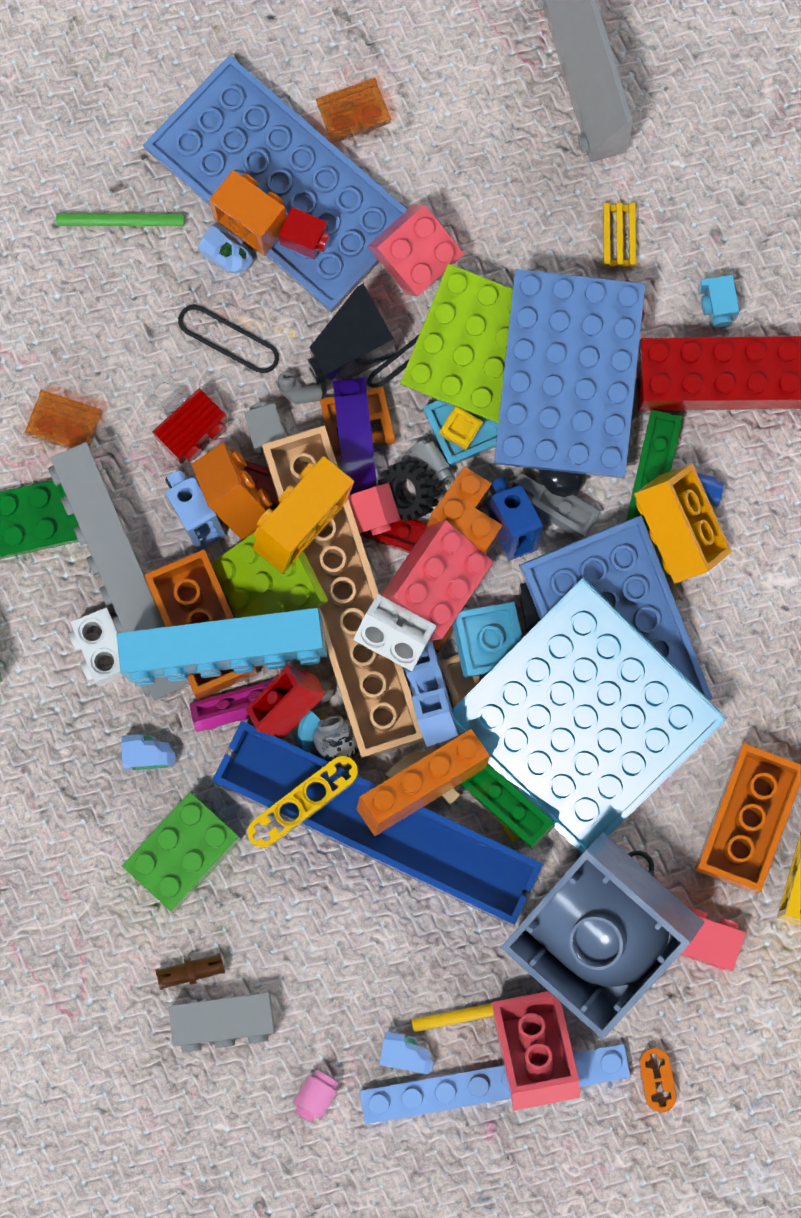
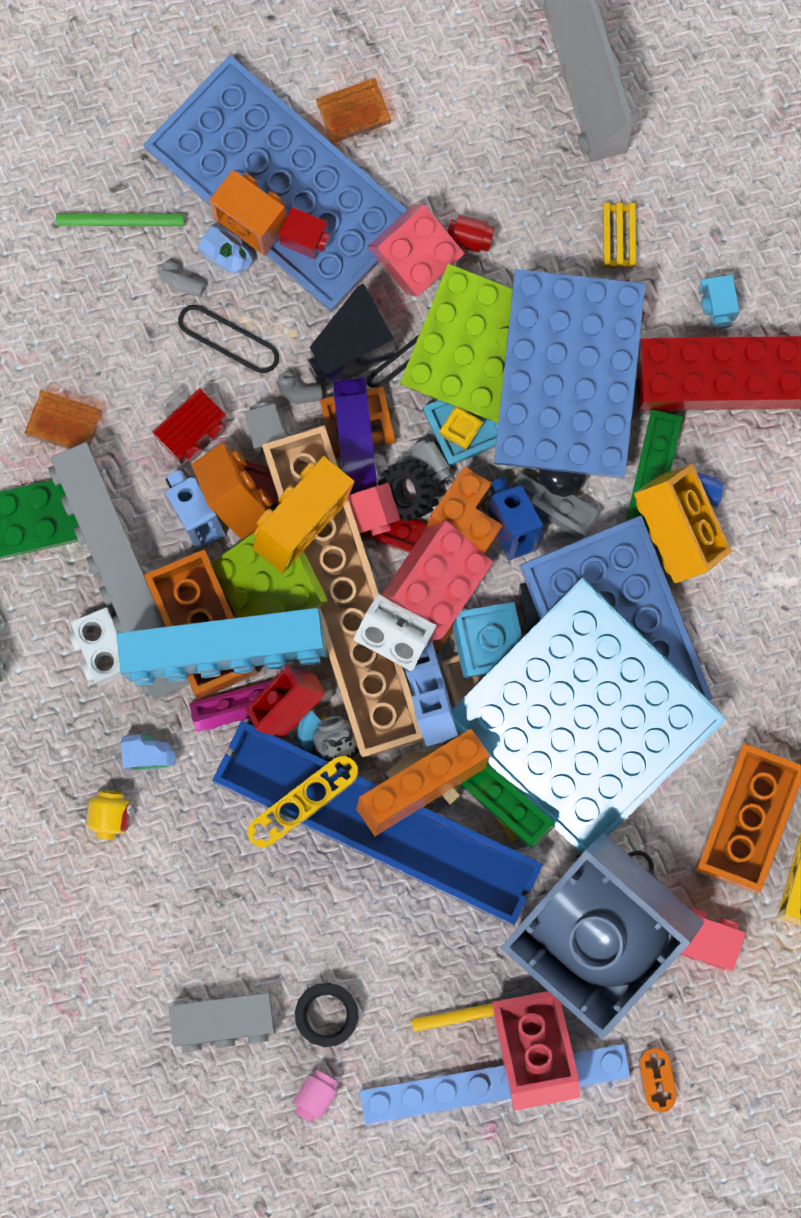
bright green brick [122,792,241,913] -> none
reddish brown pin [155,953,225,990] -> none
light blue rock [379,1031,434,1074] -> none
none -> yellow head [86,790,131,840]
none -> light grey arm [159,261,203,297]
none -> black tyre [295,983,359,1047]
none -> red brick [447,214,495,253]

